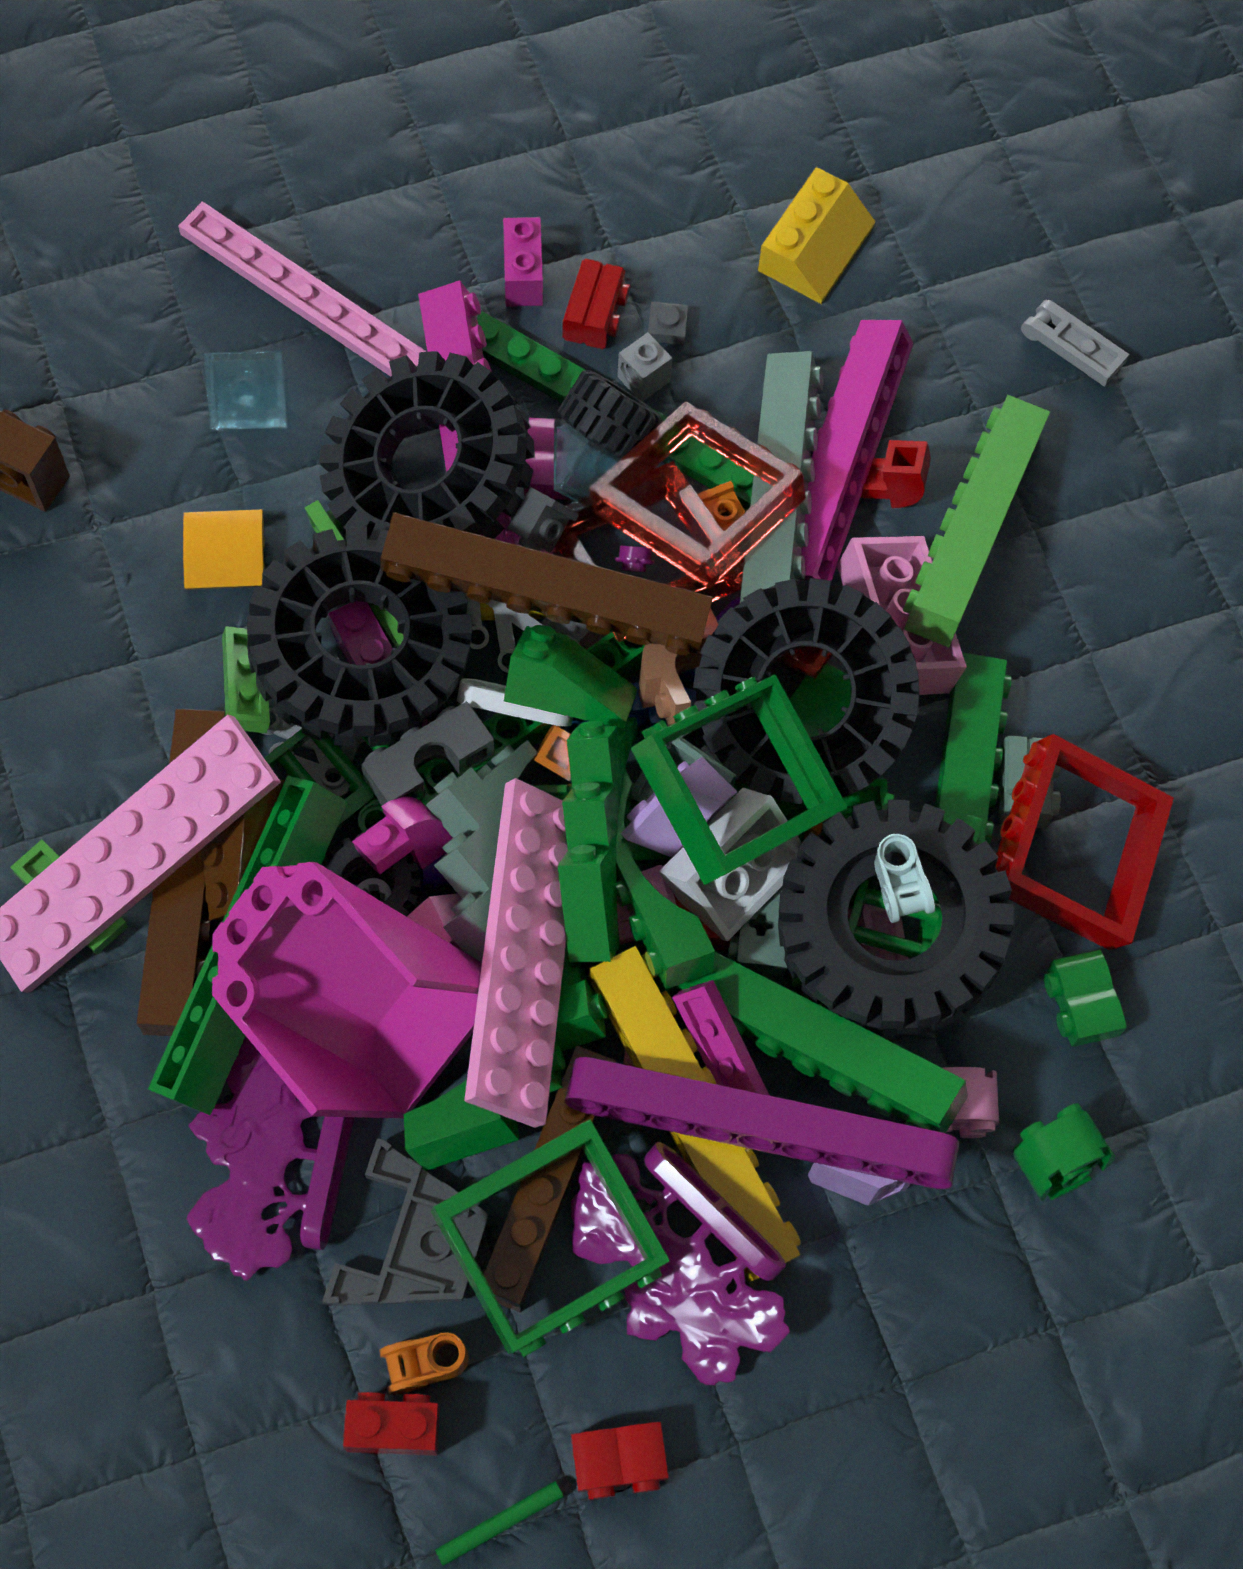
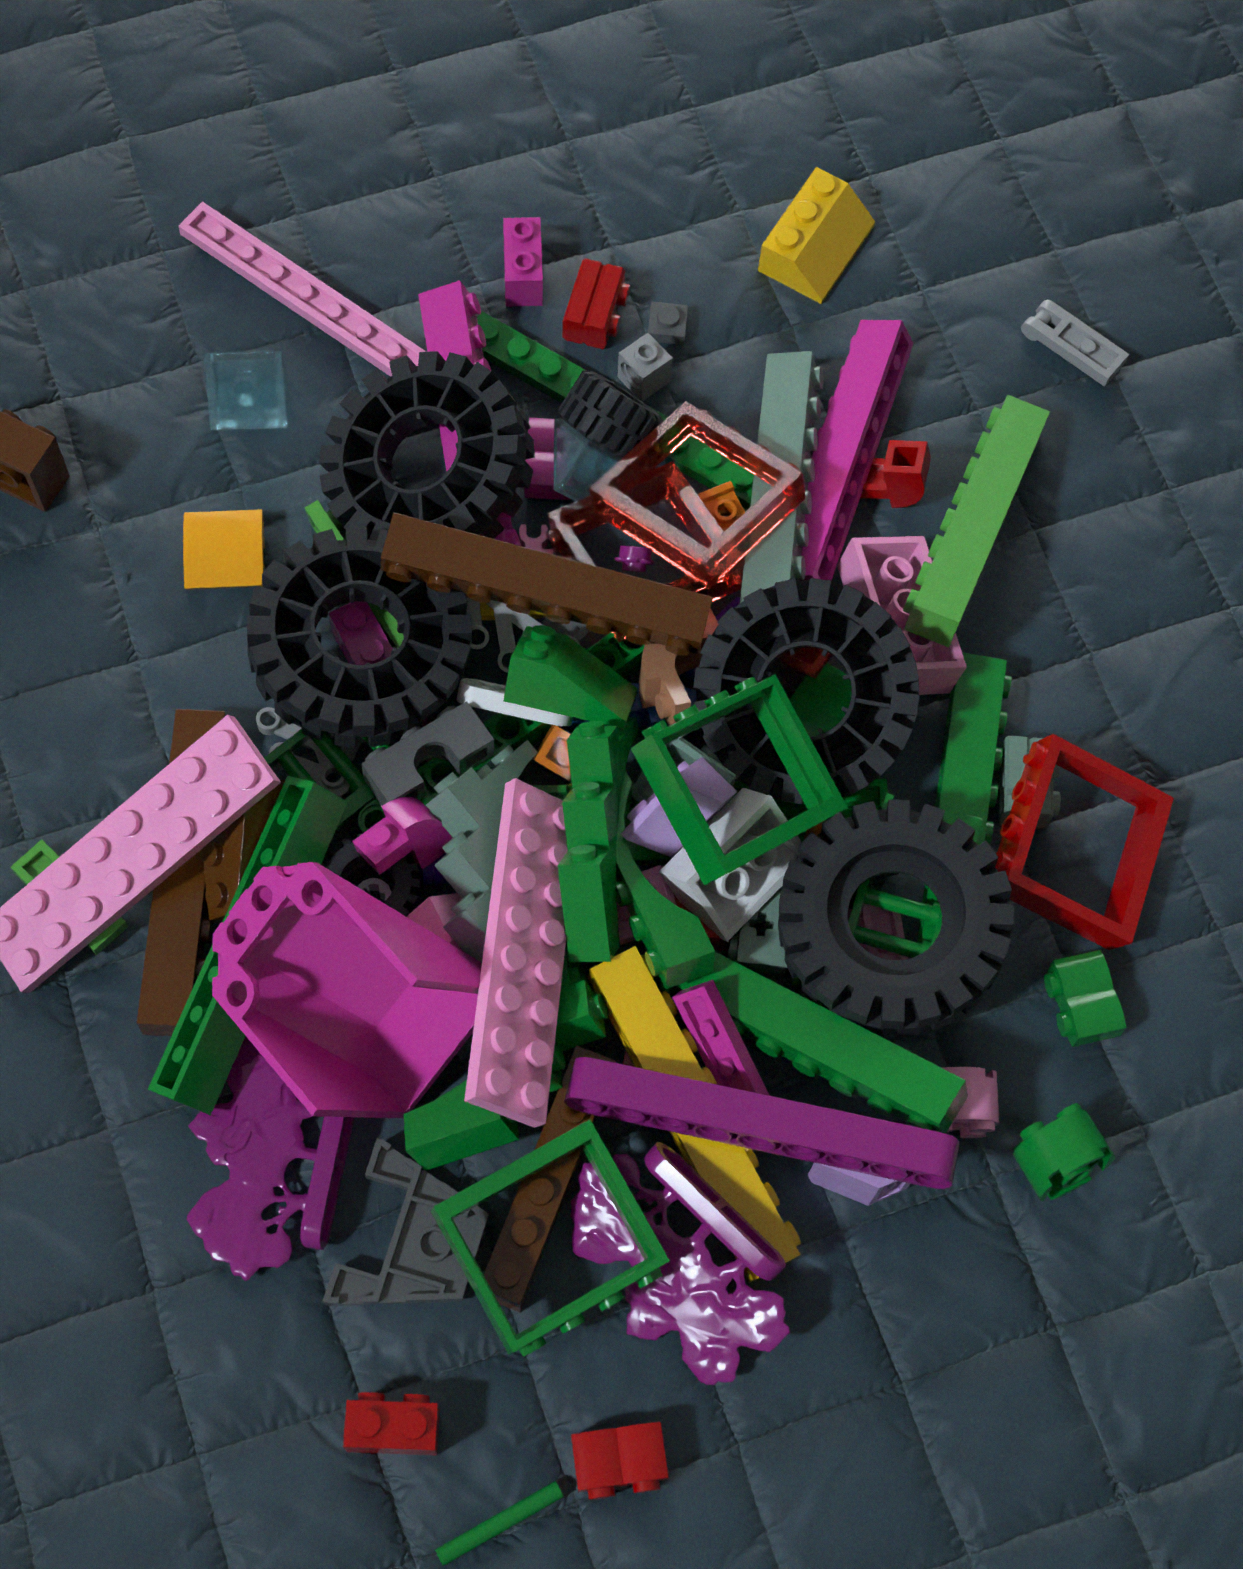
bright green plate [222,626,270,733] -> none
orange piece [379,1332,469,1395] -> none
dark grey brick [507,487,579,553] -> none
light aqua piece [874,834,935,923] -> none

